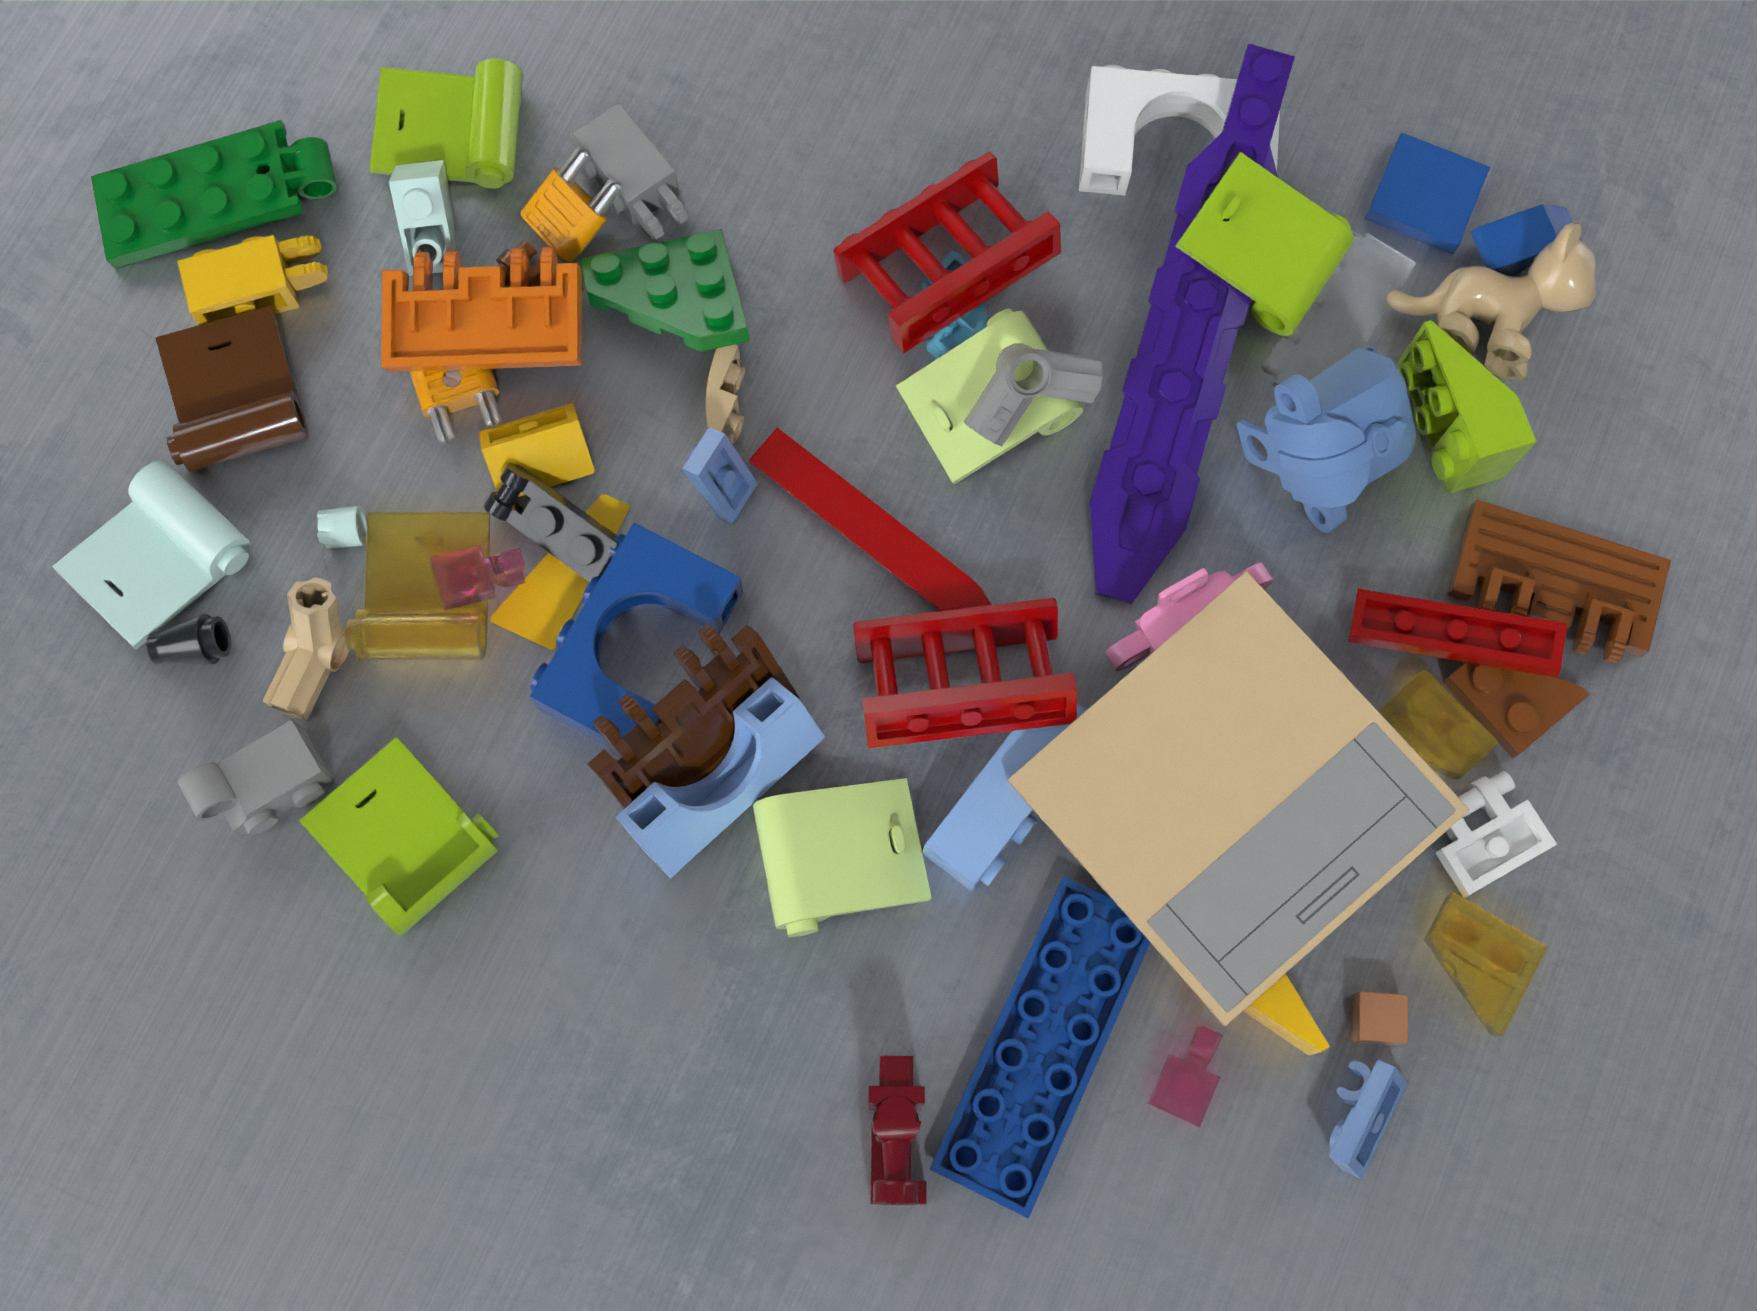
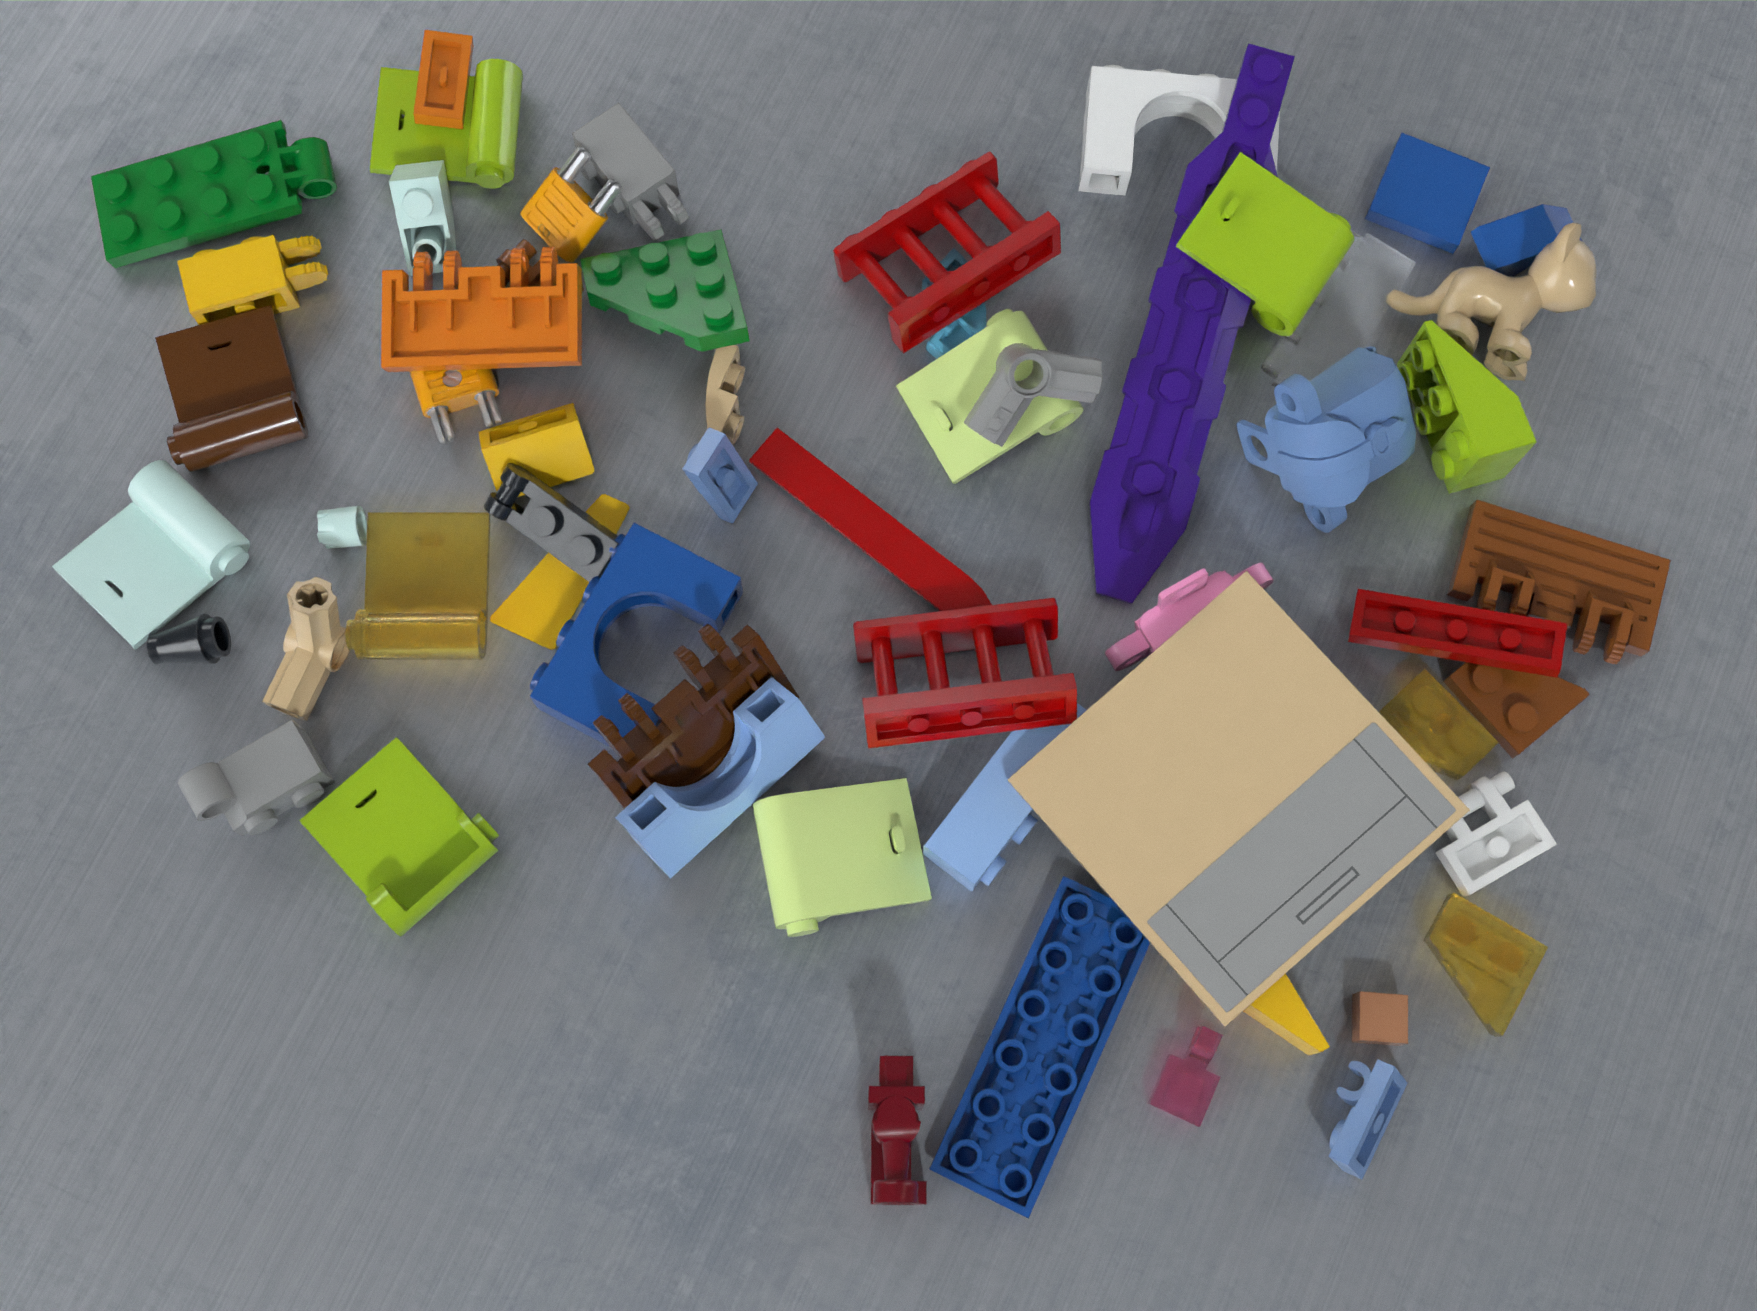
clear pink plate [430,545,526,610] -> none
none -> orange plate [413,30,474,129]

